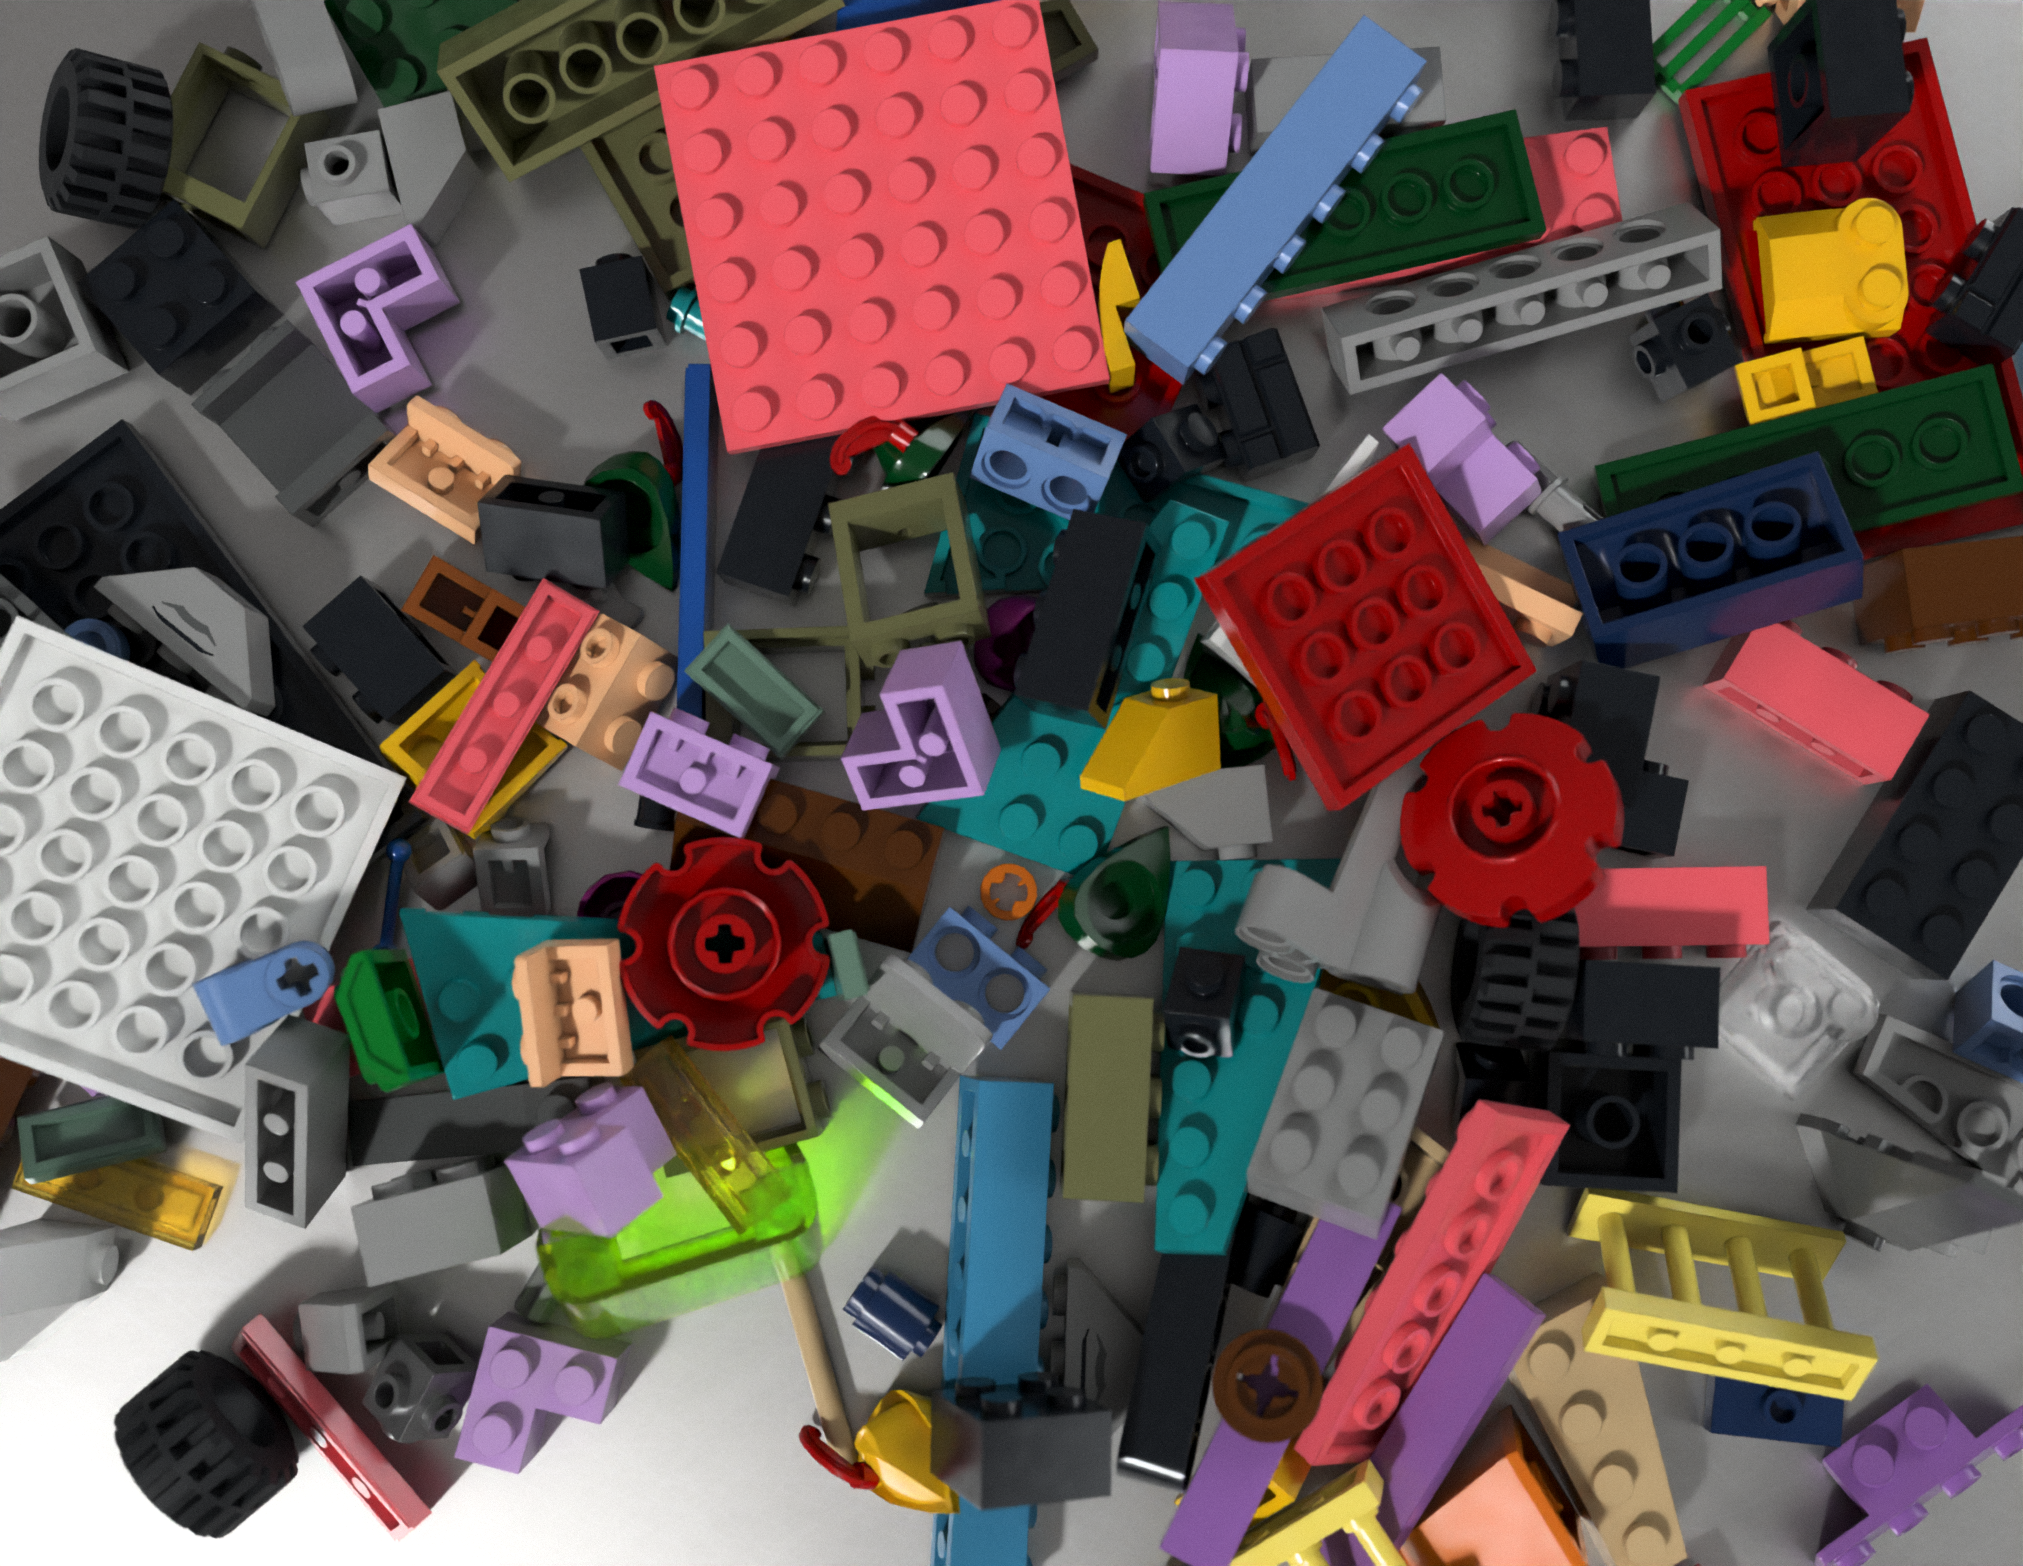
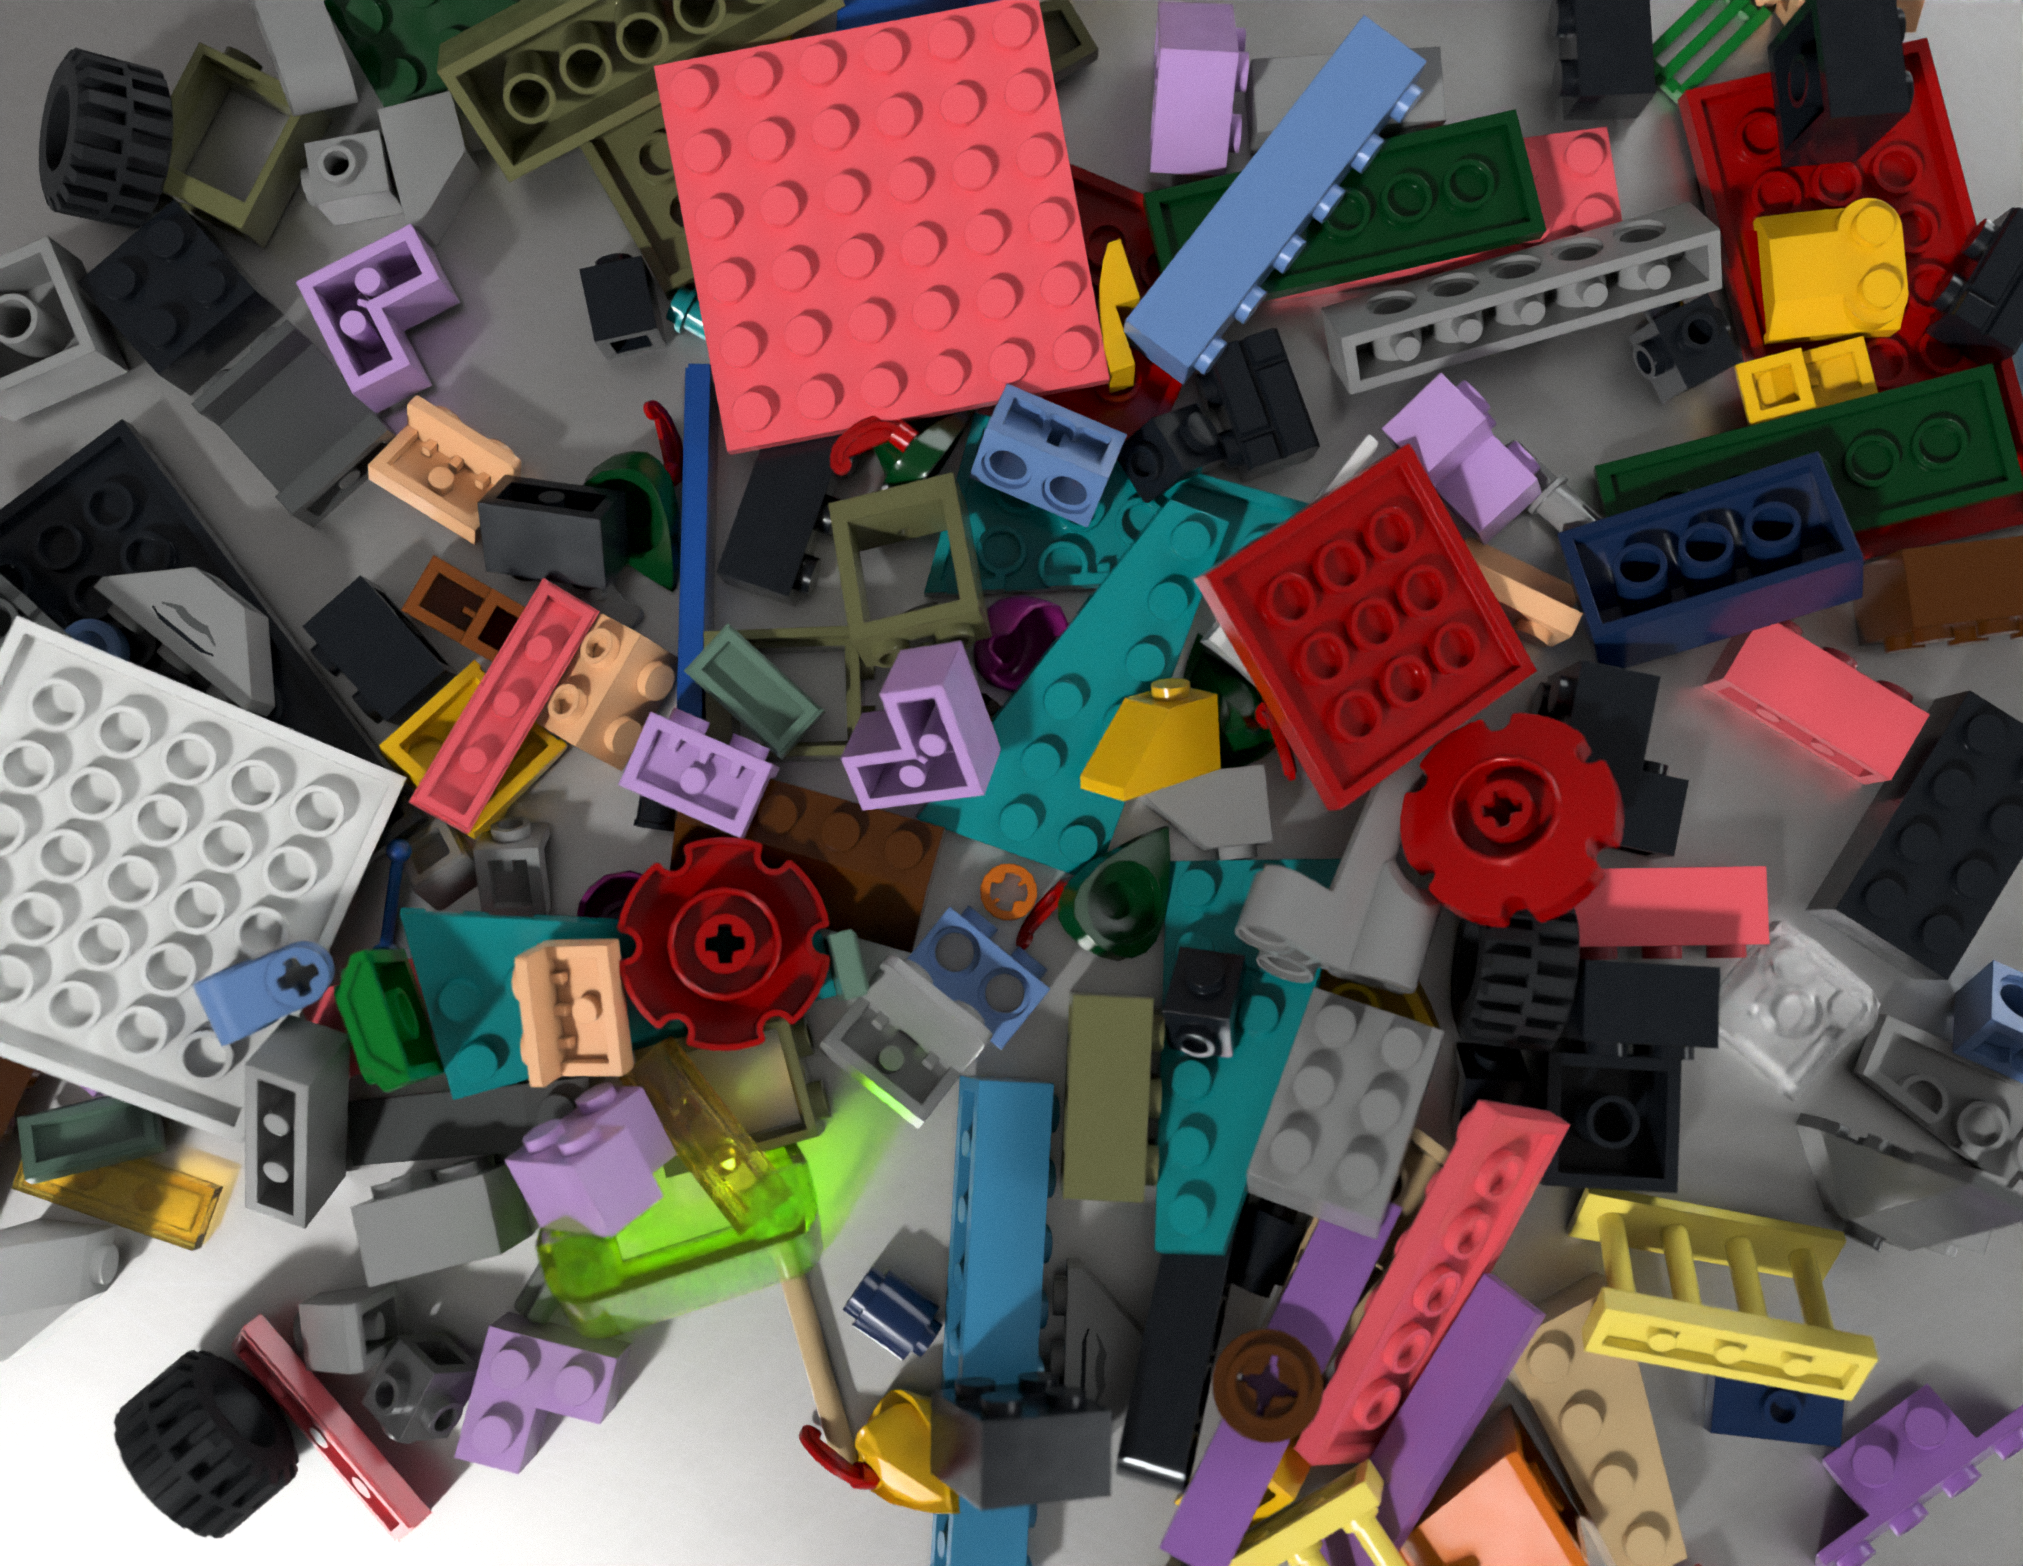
black brick [1014,509,1163,730] -> none

